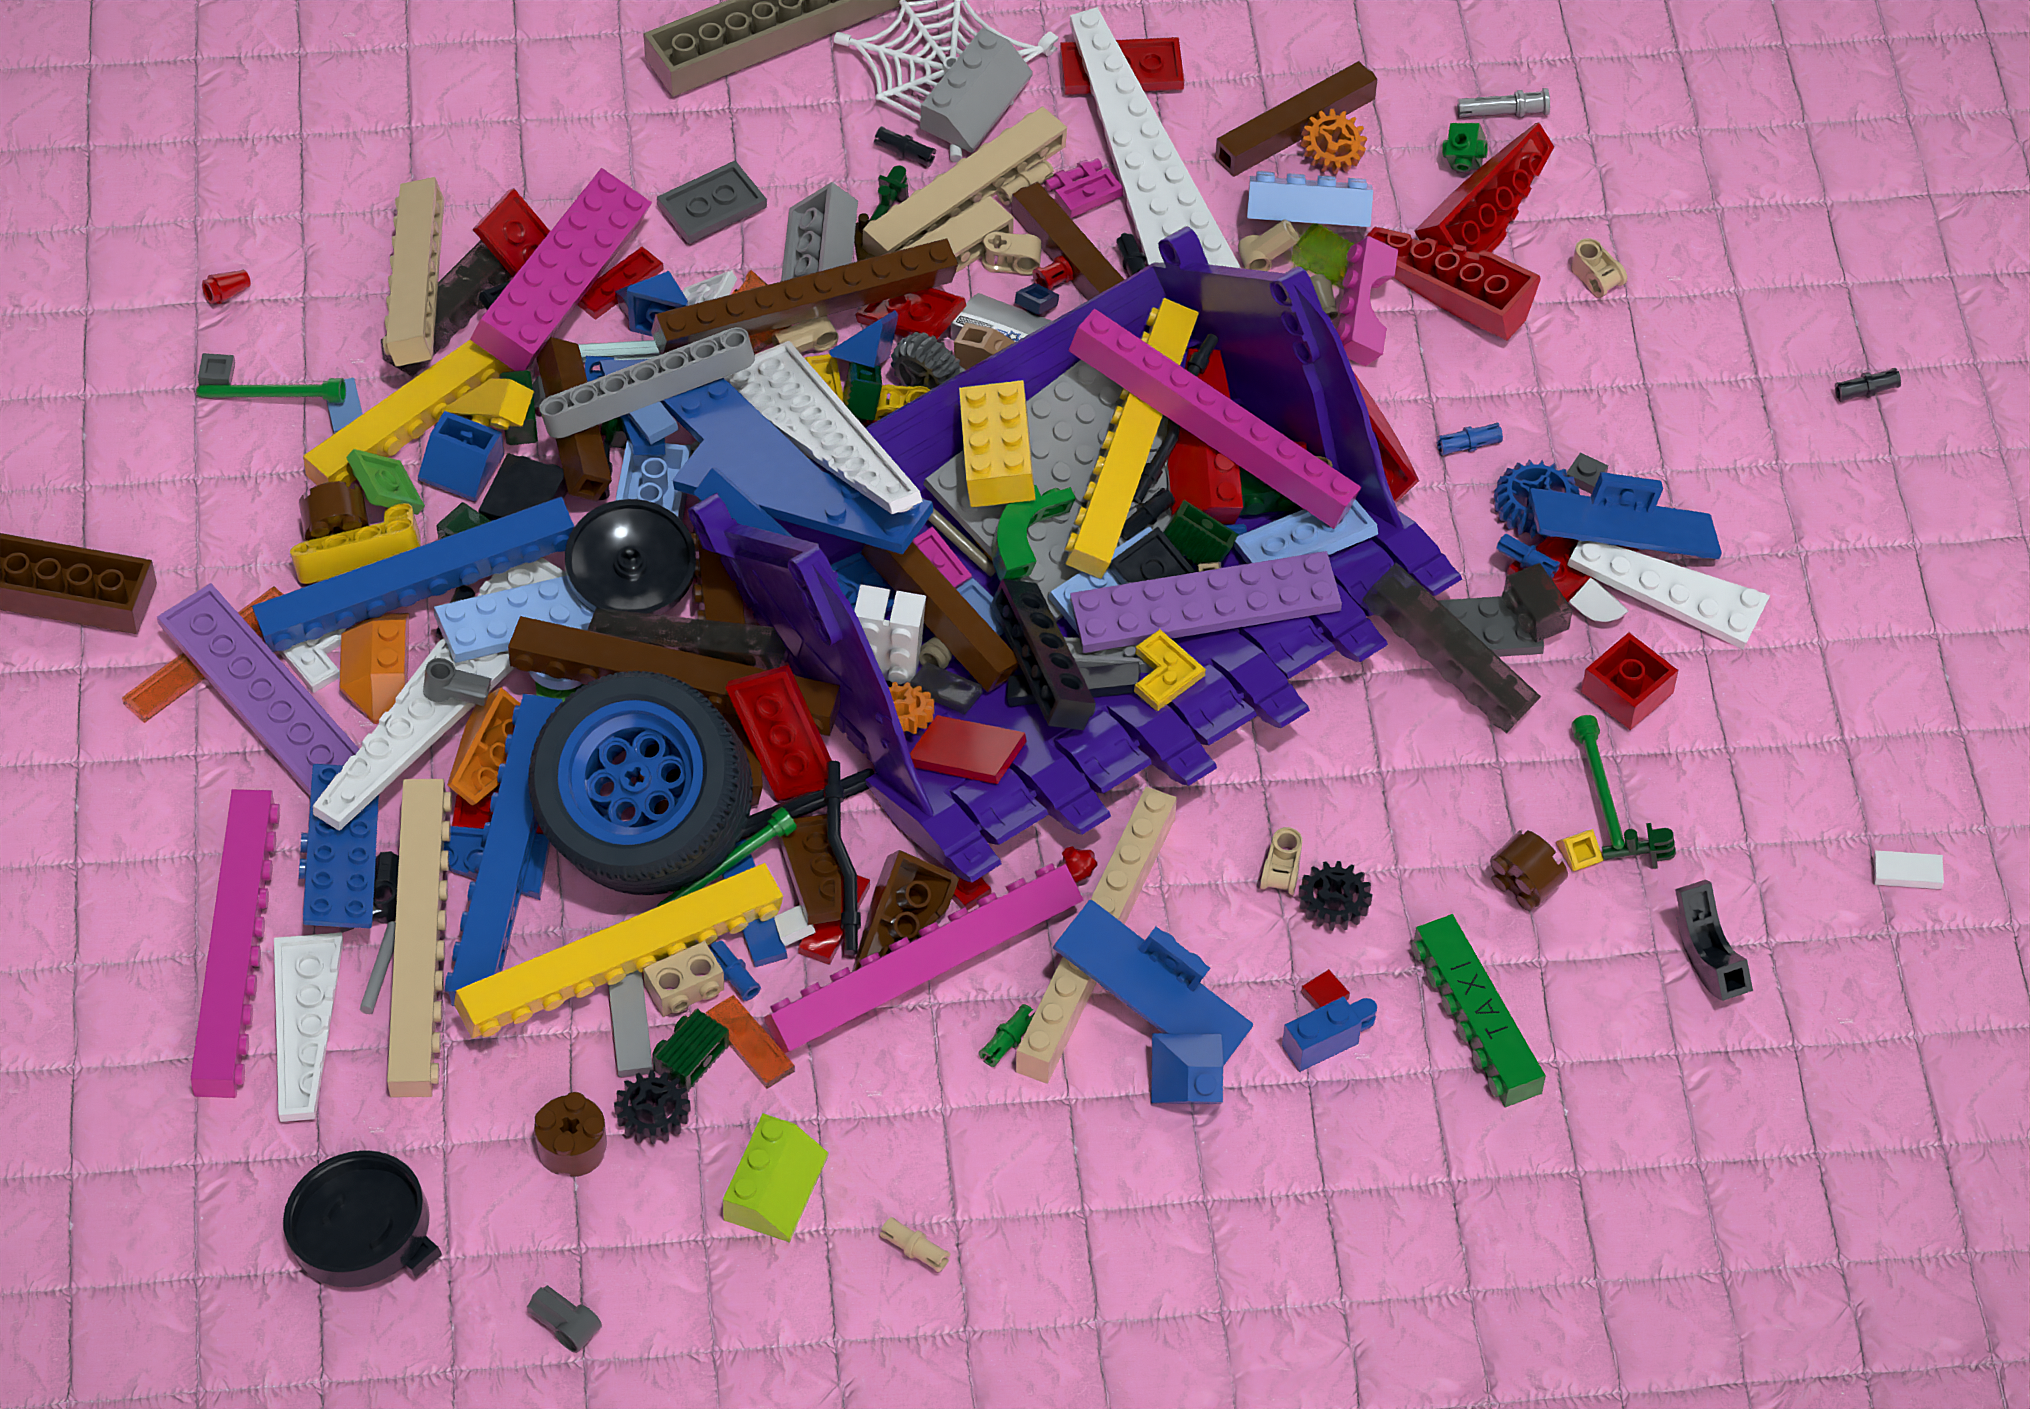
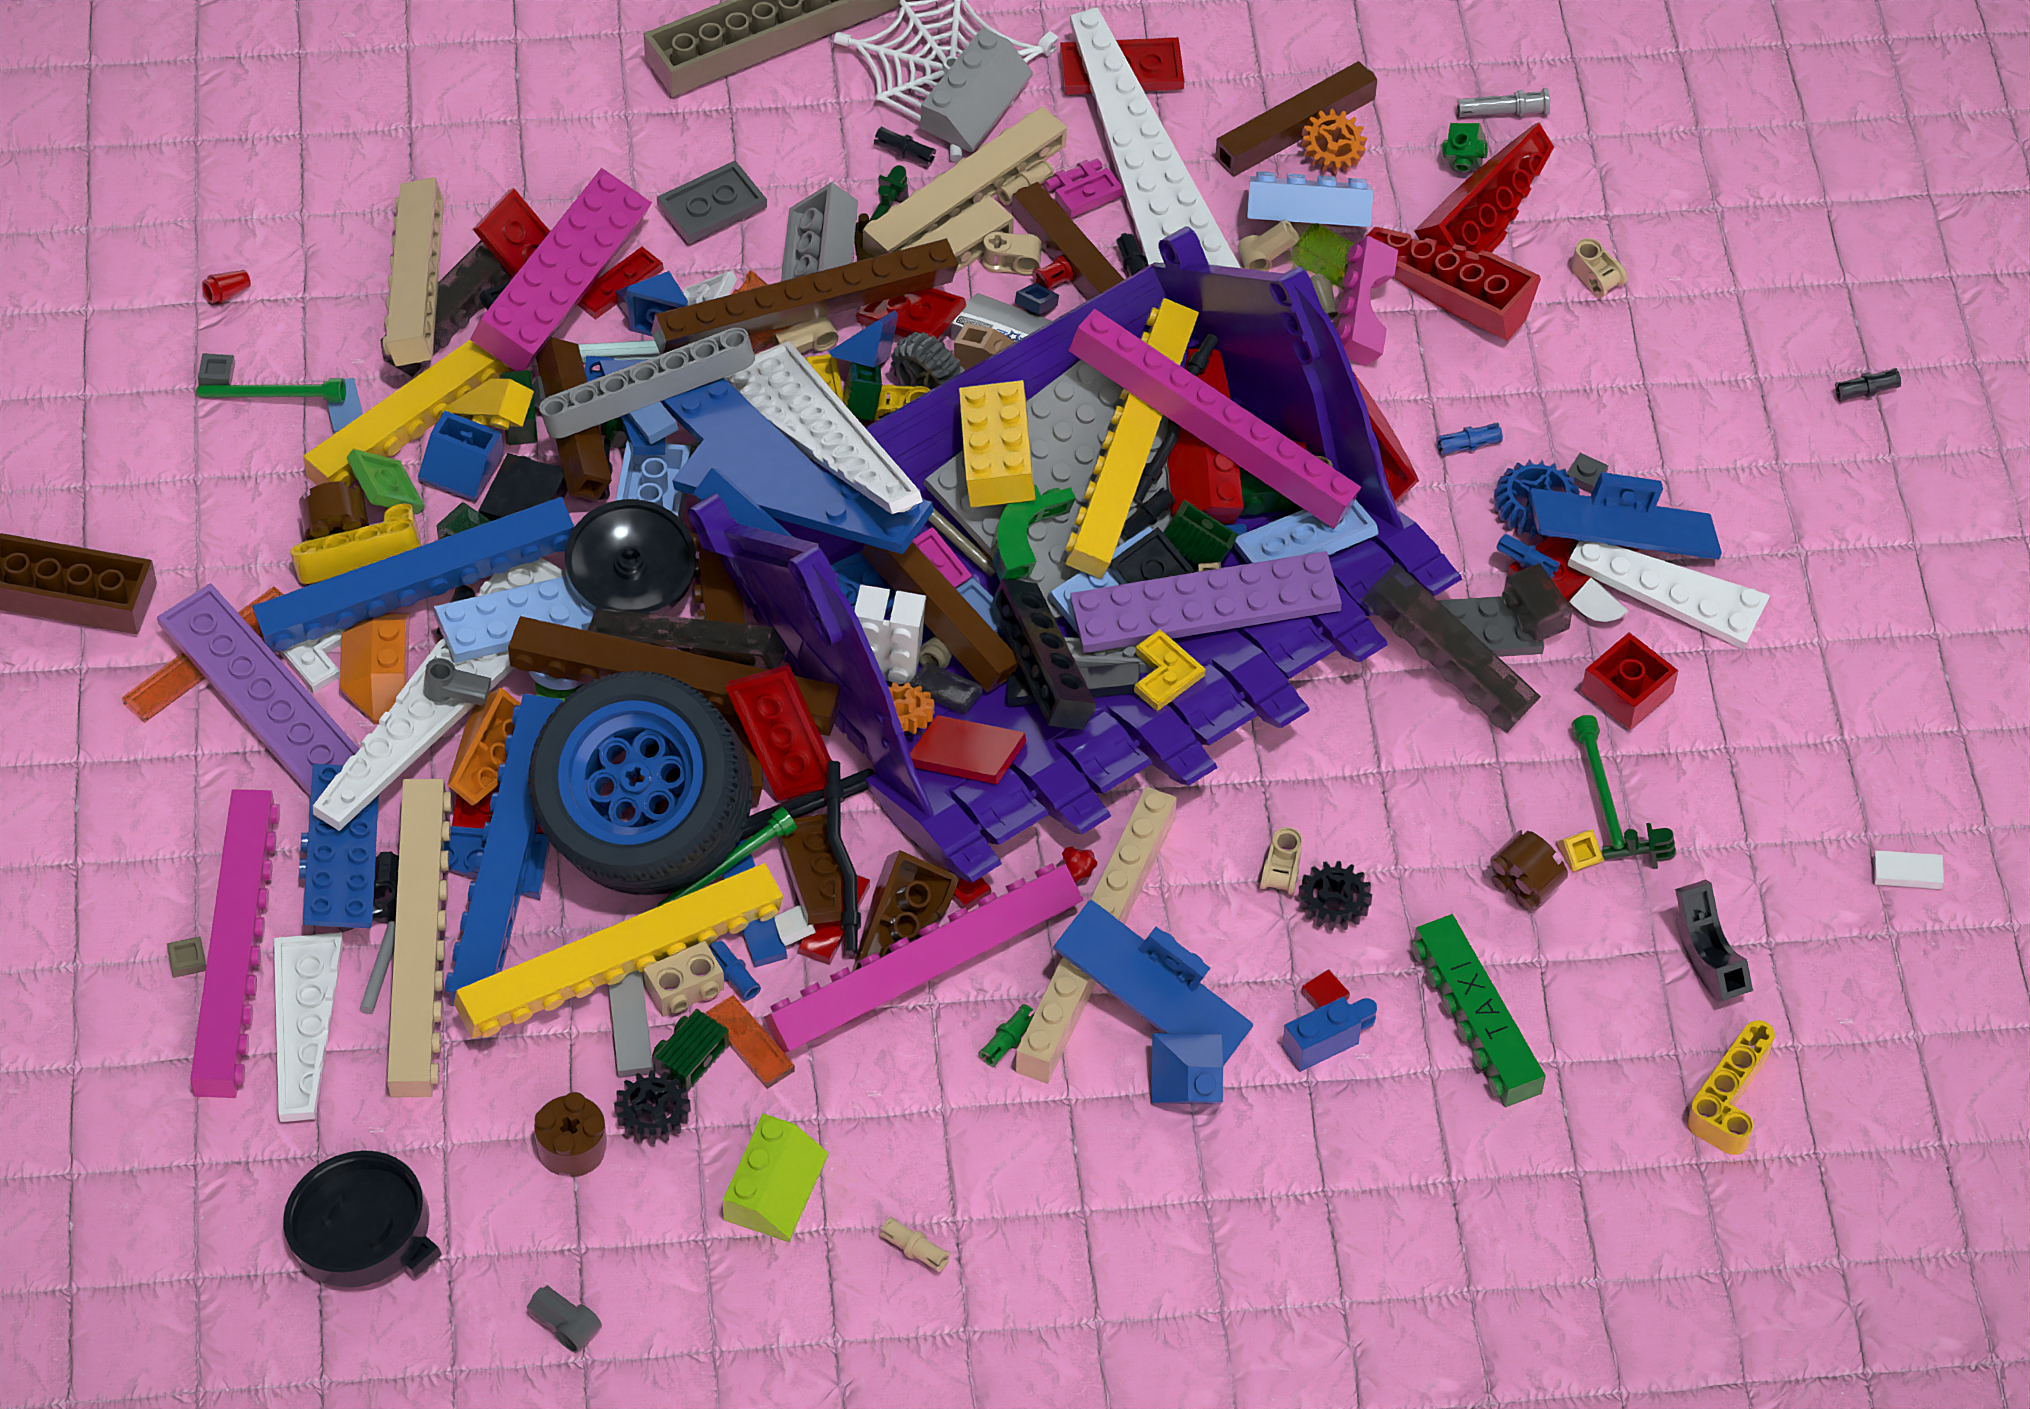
none -> dark tan tile [167,936,206,978]
none -> yellow beam [1687,1020,1775,1155]

